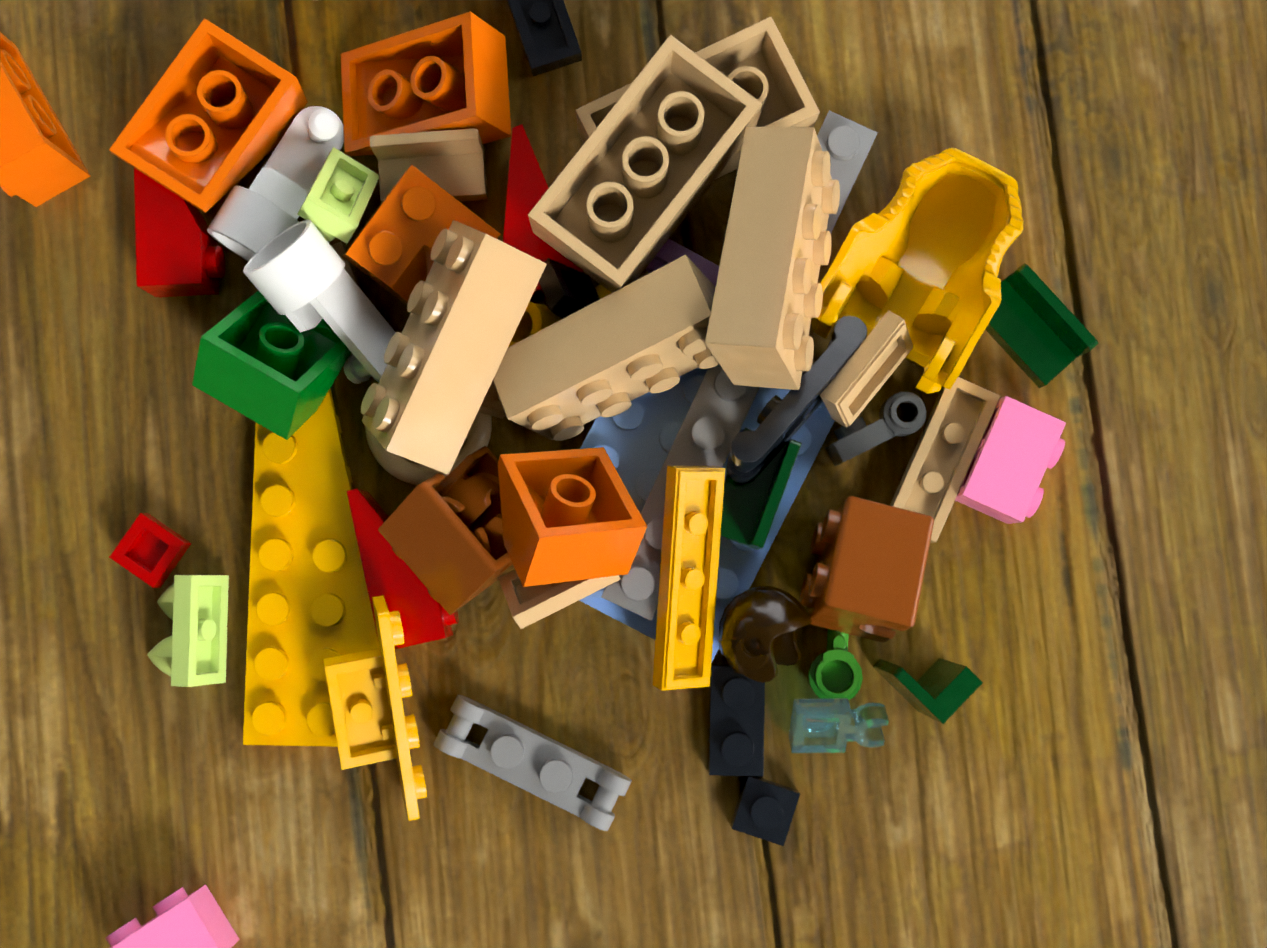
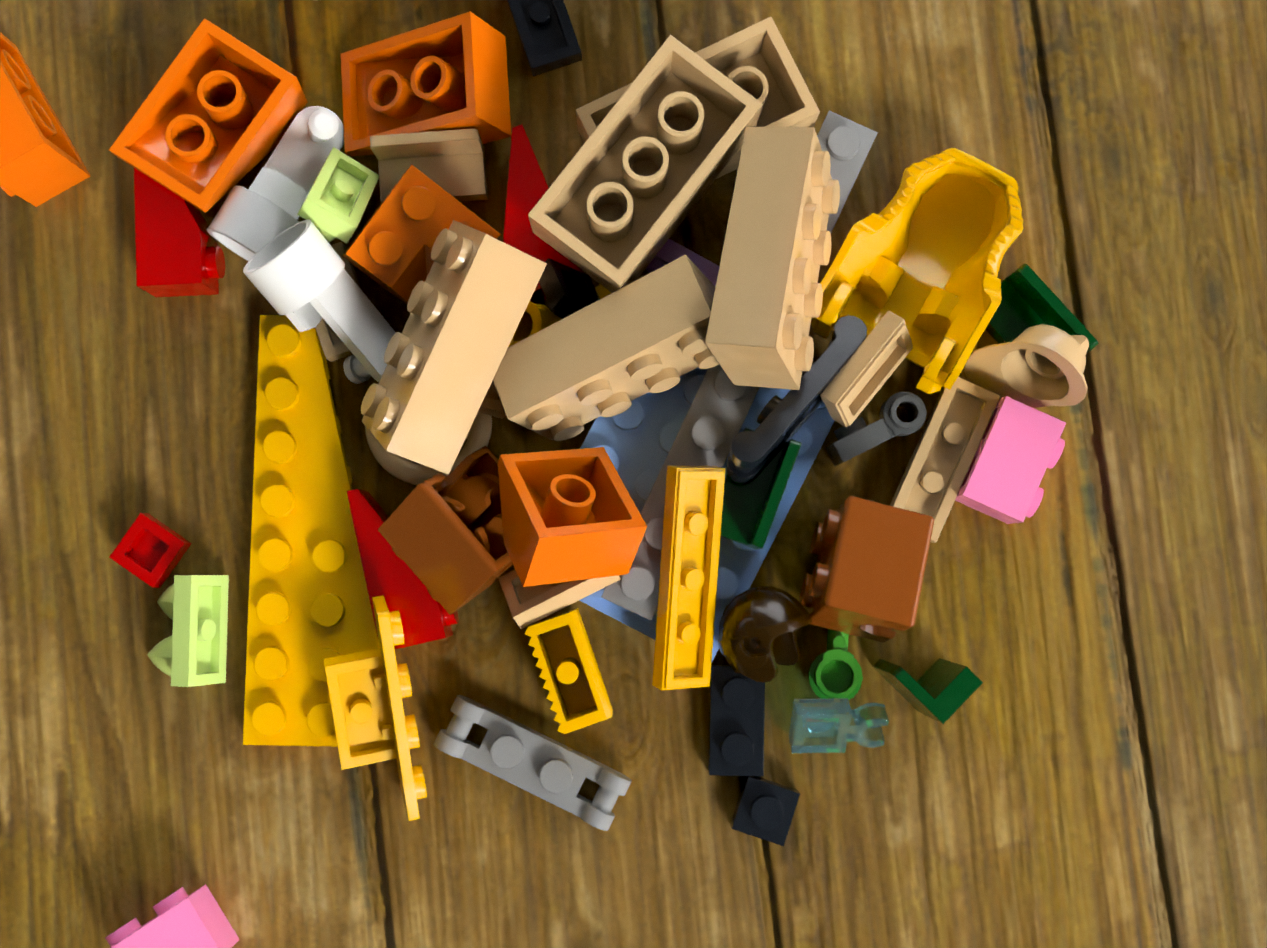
green slope [192,290,351,440] -> none
none -> yellow brick [525,608,613,734]
none -> tan piece [964,324,1089,408]

